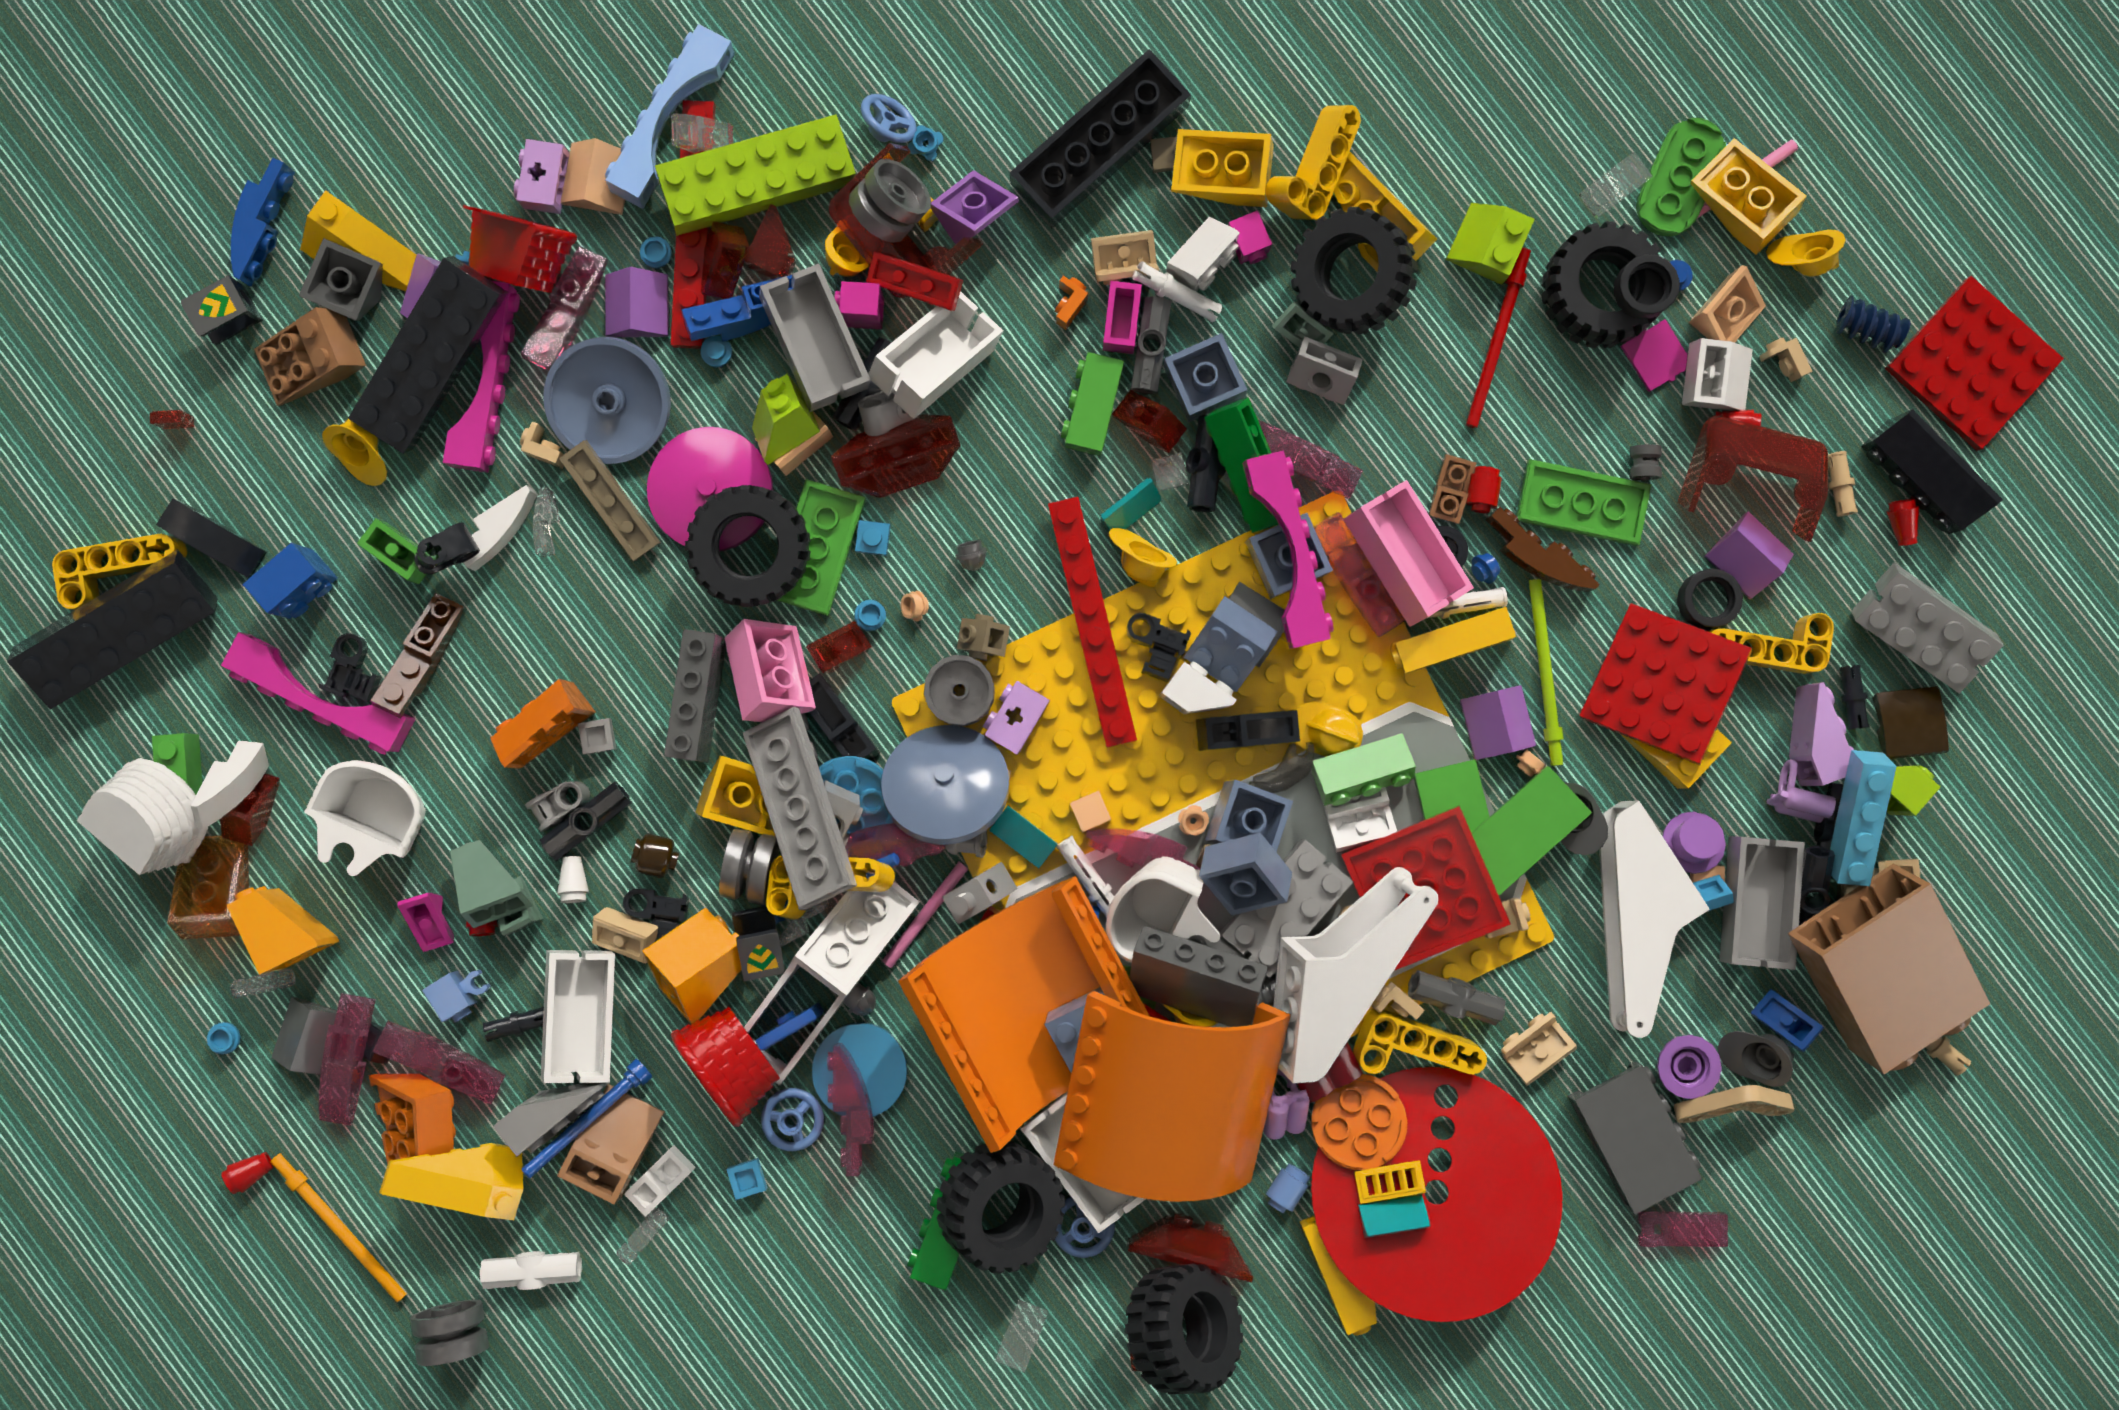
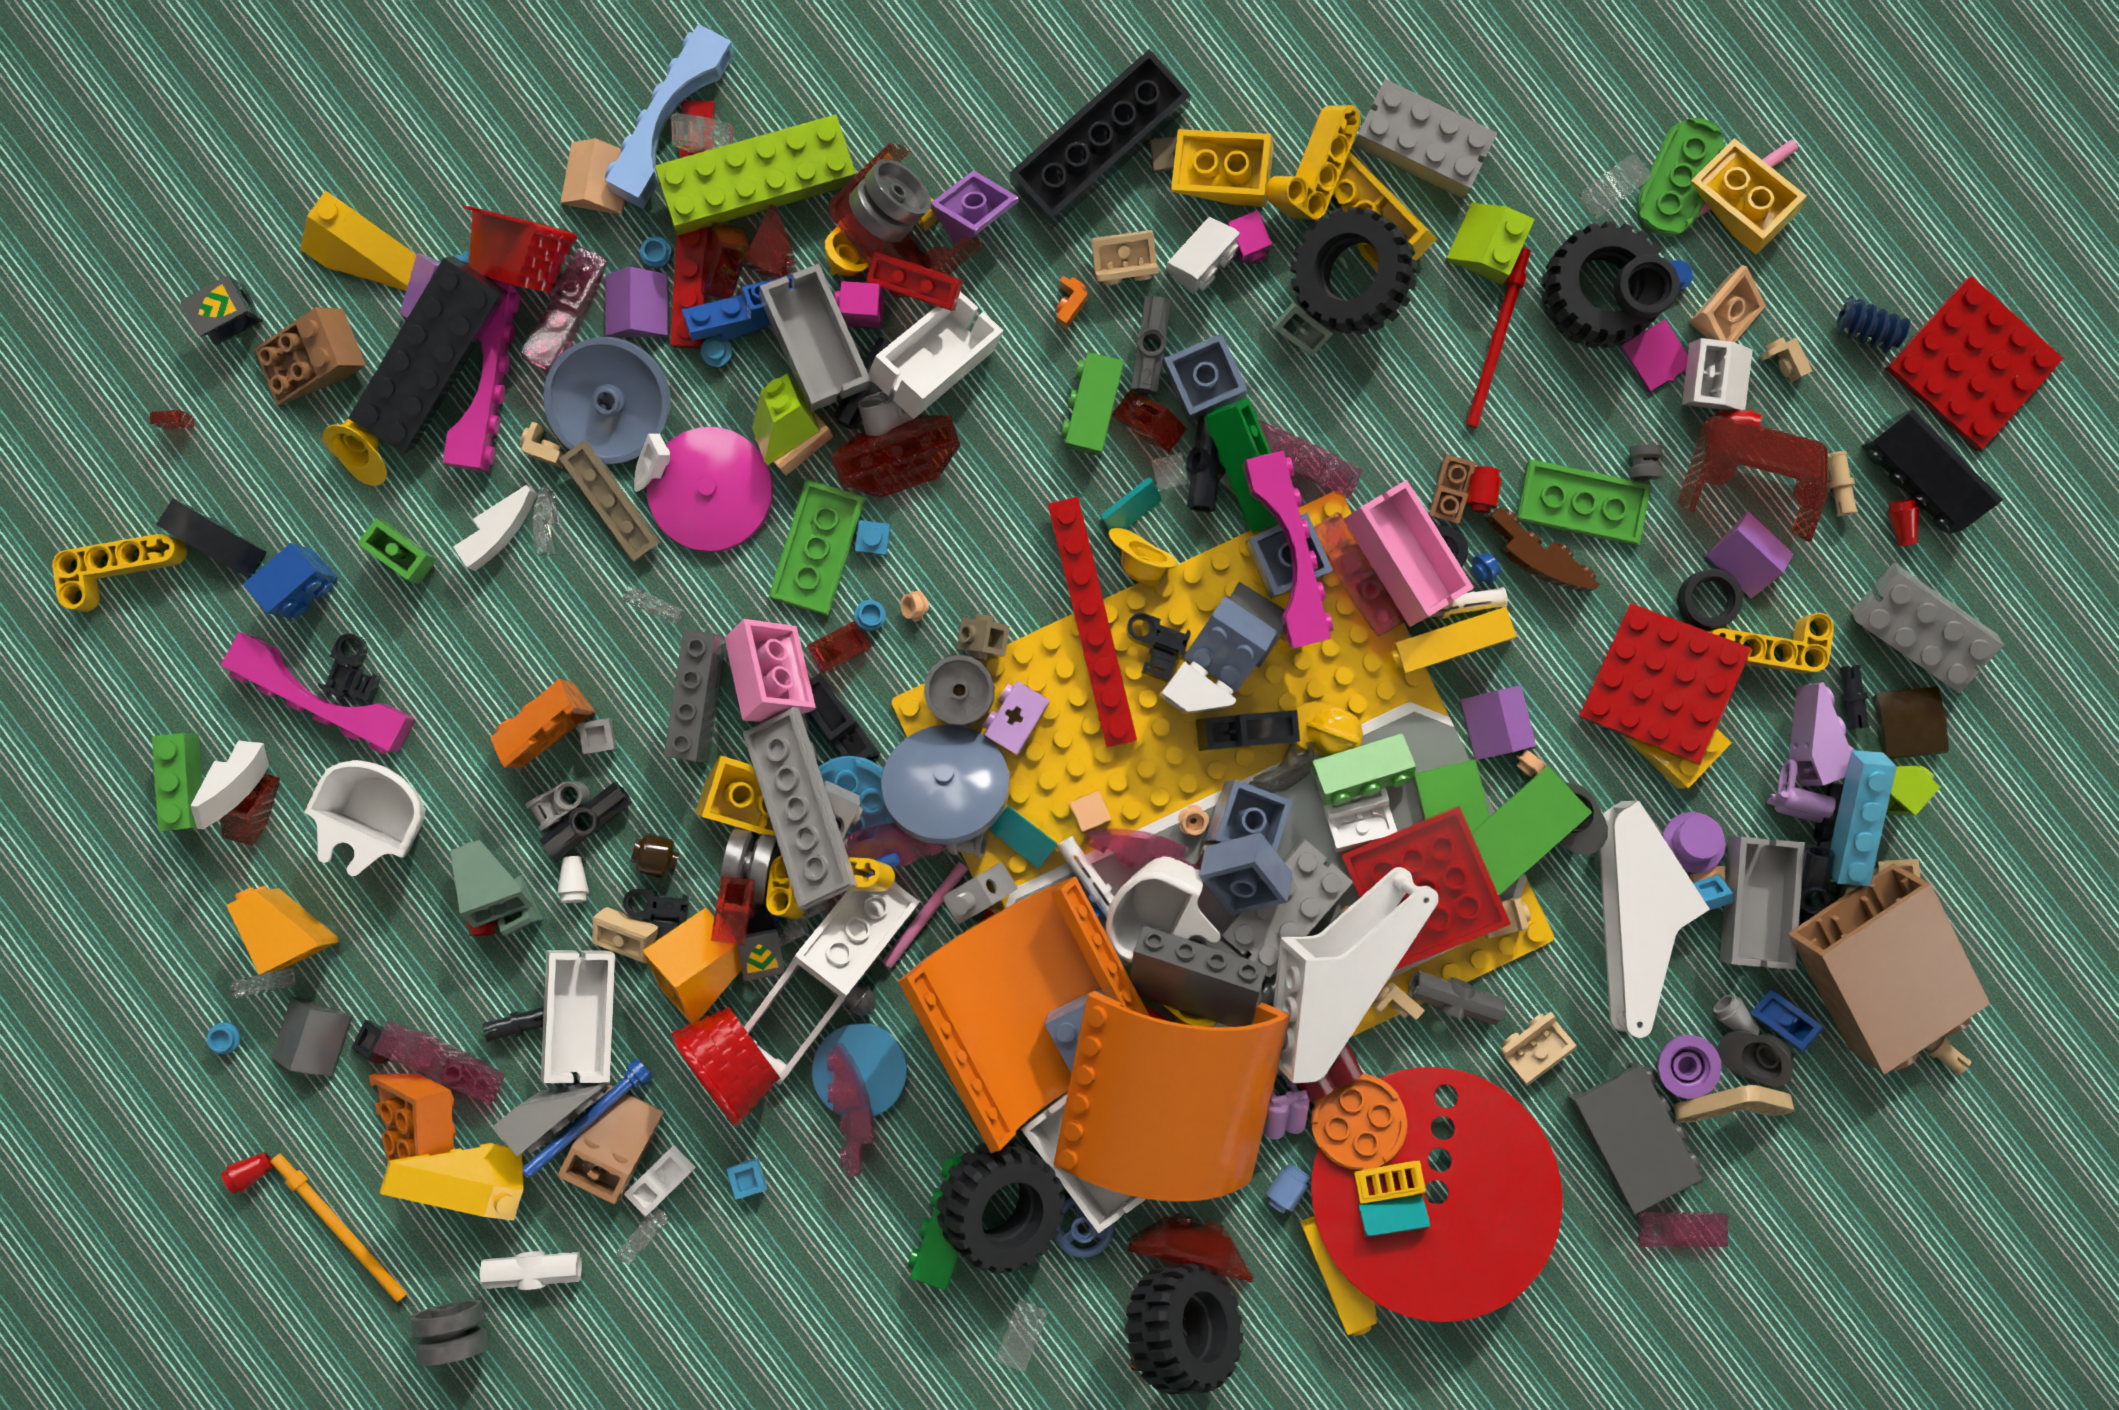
black brick [7,549,218,710] -> none
white piece [77,758,208,875] -> none
clear orange slope [167,834,249,939] -> none
blue slope [231,158,295,287] -> none
dark grey slope [299,238,383,321] -> none
clear pink slope [319,993,376,1126] -> none
reddish brown slope [370,593,464,719] -> none
dark pink slope [397,892,454,952] -> none
black piece [414,522,480,575] -> none
medium blue brick [422,970,491,1023] -> none
lavender brick [514,139,570,214] -> none
black tyre [685,485,811,607] -> none
blue plate [755,1002,824,1050] -> none
medium blue piece [761,1088,824,1151] -> none
medium blue piece [860,94,917,143] -> none
dark azure plate [908,125,944,161] -> none
flat silver plate [956,540,987,571] -> none
dark pink piece [1103,281,1142,354] -> none
white pin [1132,261,1222,322] -> none
light grey brick [1286,336,1363,405] -> none
yellow beam [1353,1009,1487,1075] -> none
lime bar [1529,579,1564,766] -> none
yellow piece [1766,230,1846,277] -> none
none -> clear axle [623,586,683,624]
none -> white plate [634,434,670,492]
none -> clear red slope [711,876,755,946]
none -> light grey piece [1353,79,1497,199]
none -> light grey cone [1713,994,1760,1035]

